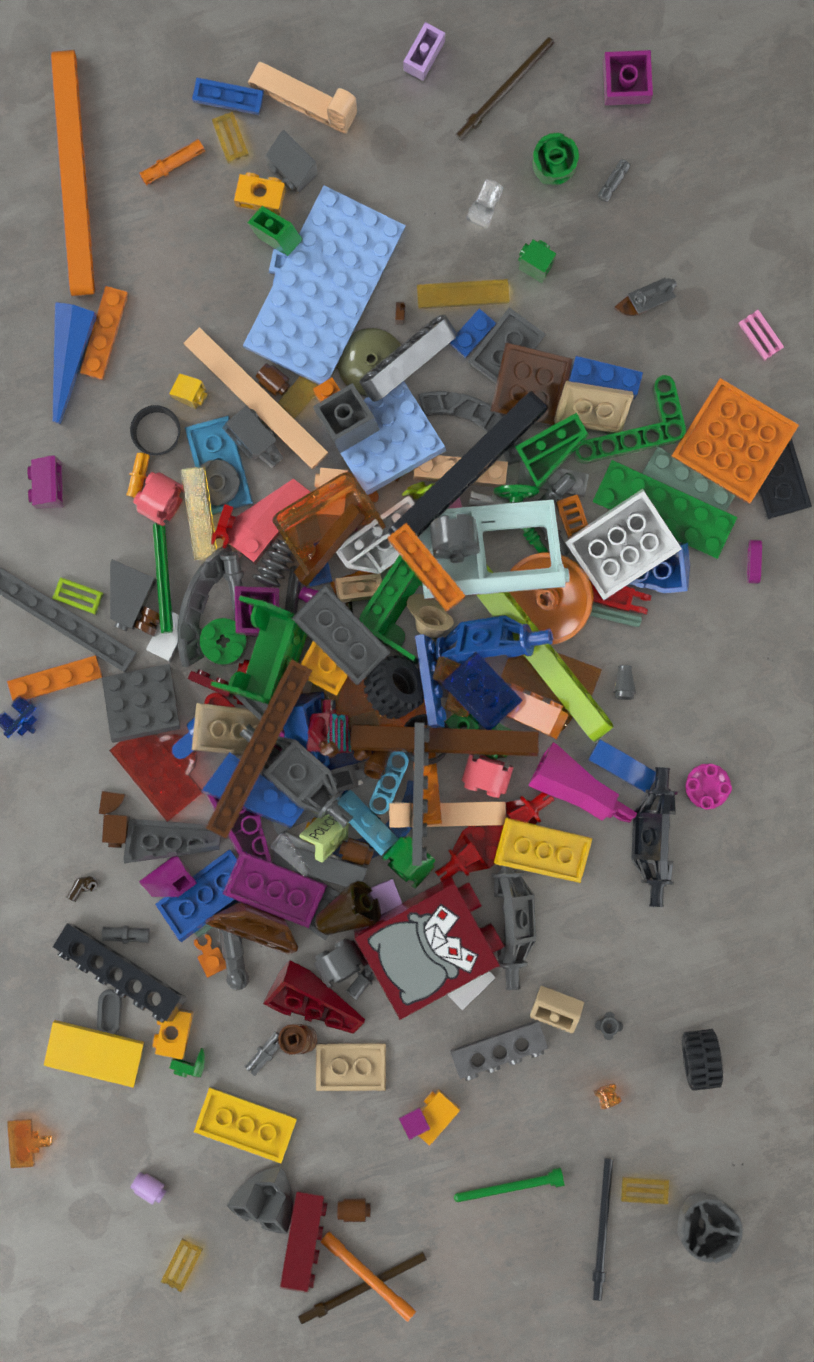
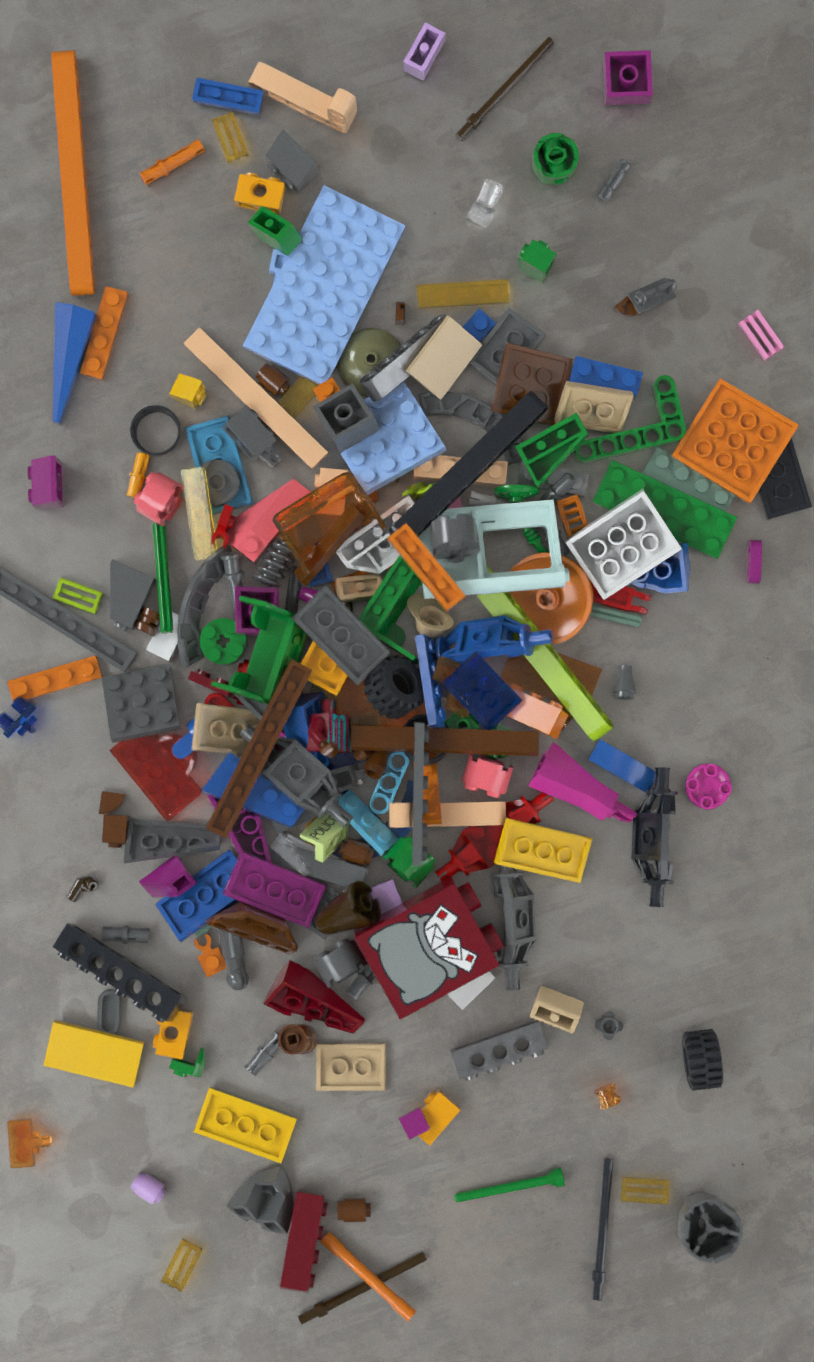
none -> tan tile [406,316,482,399]

